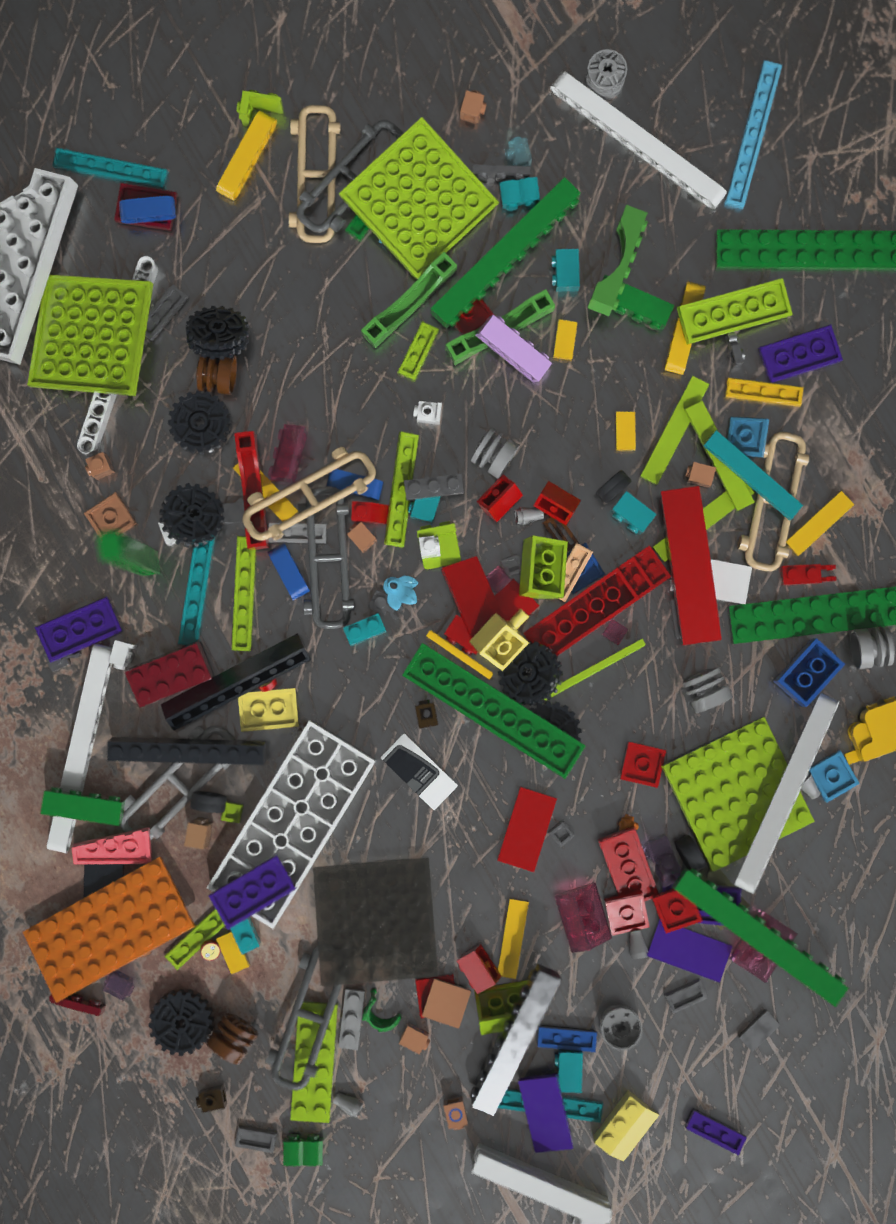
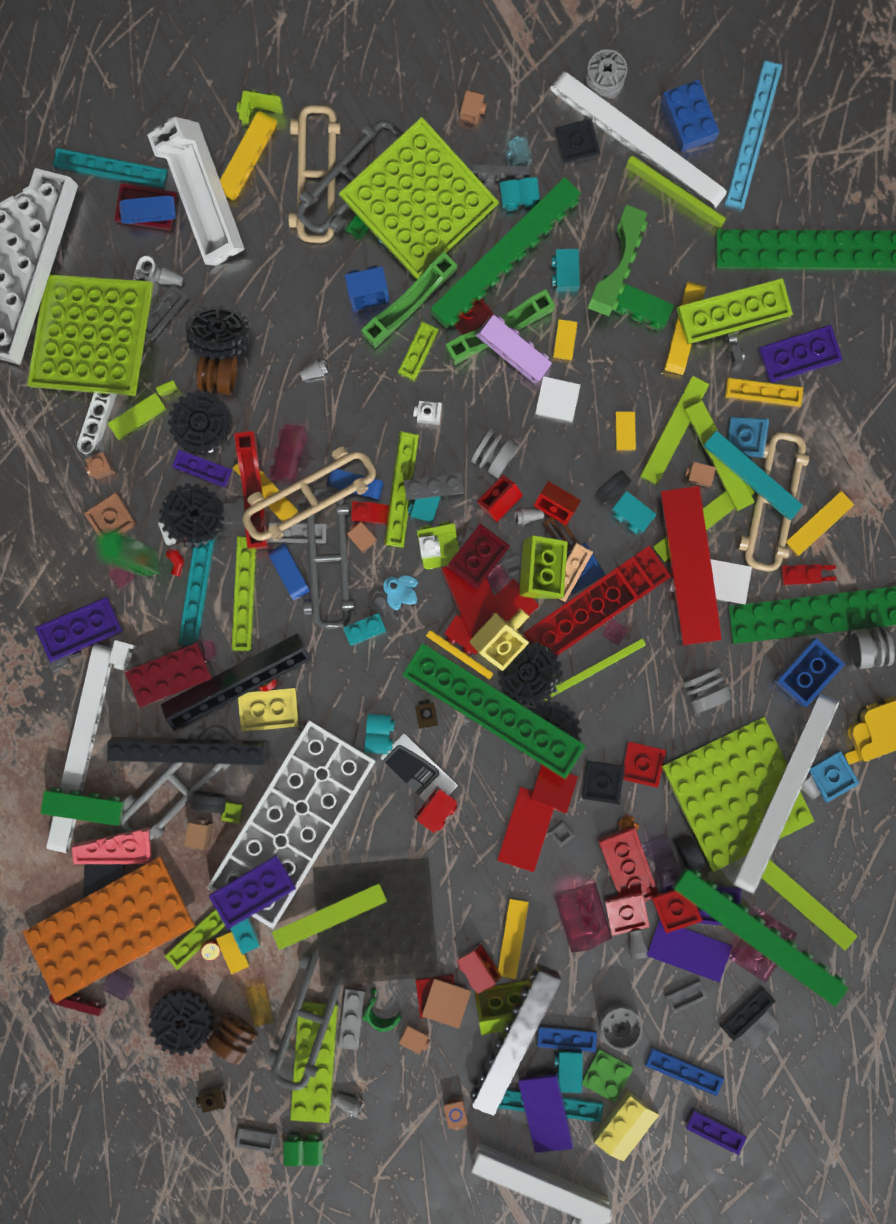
none -> lime tile [108,393,167,440]
none -> clear pink tile [108,567,136,590]
none -> white brick [147,116,245,266]
none -> light grey cone [154,266,184,286]
none -> lime tile [156,380,179,397]
none -> red arm [166,548,184,577]
none -> dark purple plate [172,450,233,488]
none -> clear pink tile [204,640,216,661]
none -> clear yellow tile [246,983,274,1027]
none -> lime tile [272,884,387,950]
none -> light grey cone [299,358,329,381]
none -> blue brick [345,265,390,312]
none -> teal brick [364,714,395,754]
none -> red brick [414,786,458,834]
none -> dark red plate [446,523,510,590]
none -> red tile [530,764,578,813]
none -> white tile [535,376,580,422]
none -> black tile [554,118,601,166]
none -> black tile [582,761,626,805]
none -> bright green plate [582,1048,634,1103]
none -> lime tile [626,156,726,229]
none -> blue tile [644,1047,724,1096]
none -> blue brick [661,80,719,153]
none -> black tile [720,986,776,1041]
none -> lime tile [761,859,858,951]

